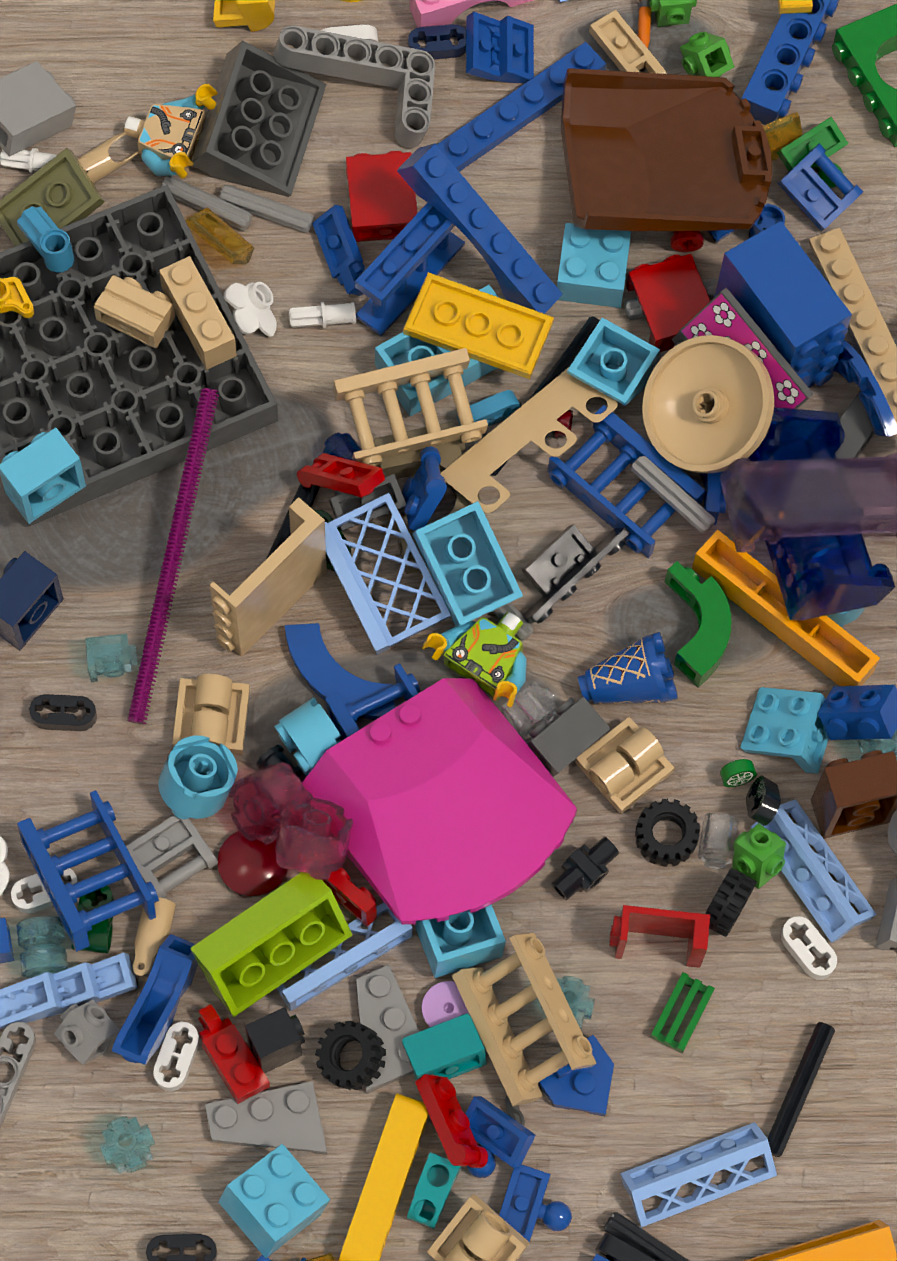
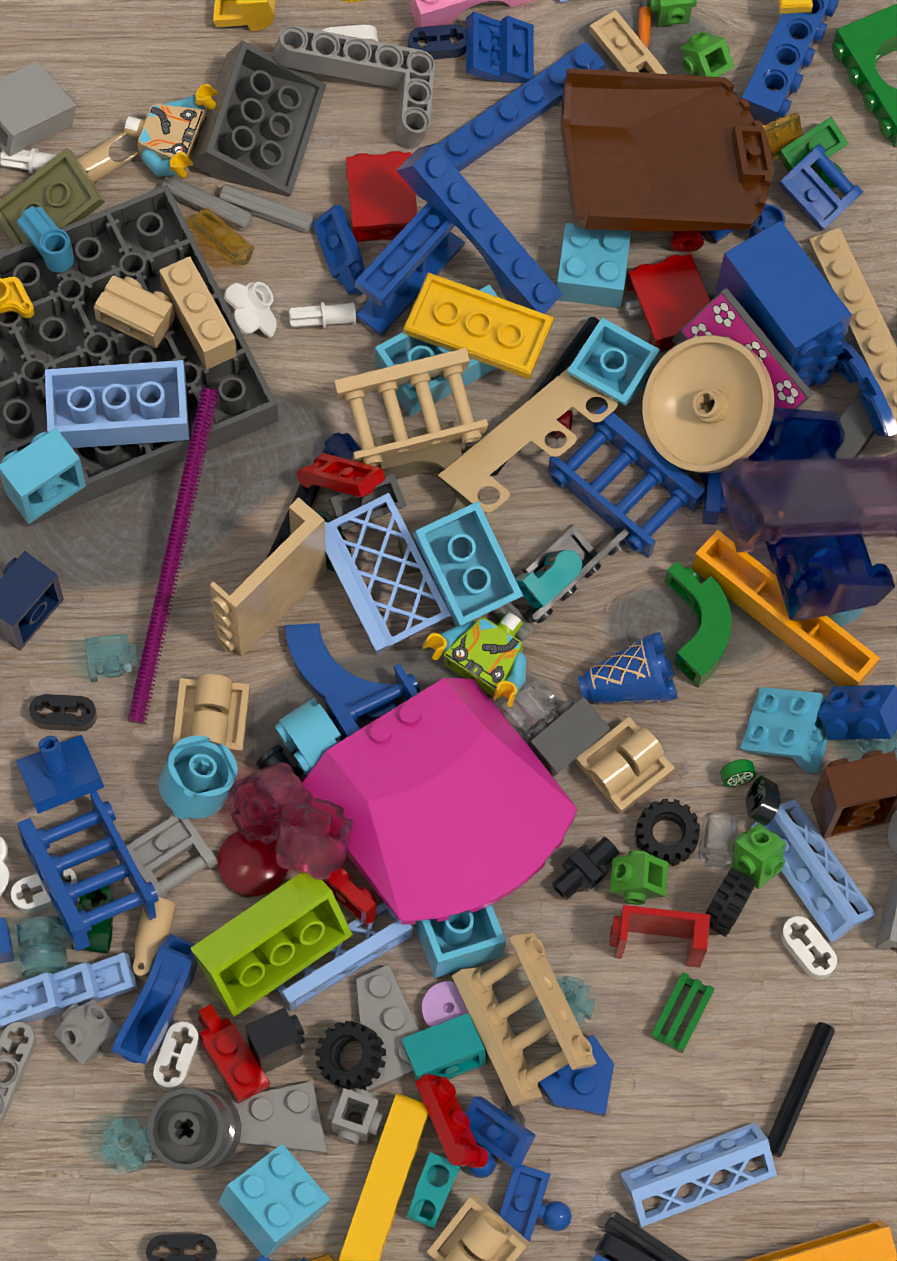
blue plate [402,446,447,531] -> none
dark azure beam [456,390,521,427] -> none
light grey axle [631,456,715,533] -> none
none -> blue tile [16,735,104,814]
none -> light blue brick [45,360,189,448]
none -> dark grey wheel [147,1088,242,1170]
none -> light grey brick [327,1088,383,1145]
none -> teal leg [516,549,582,609]
none -> bright green brick [610,851,668,905]

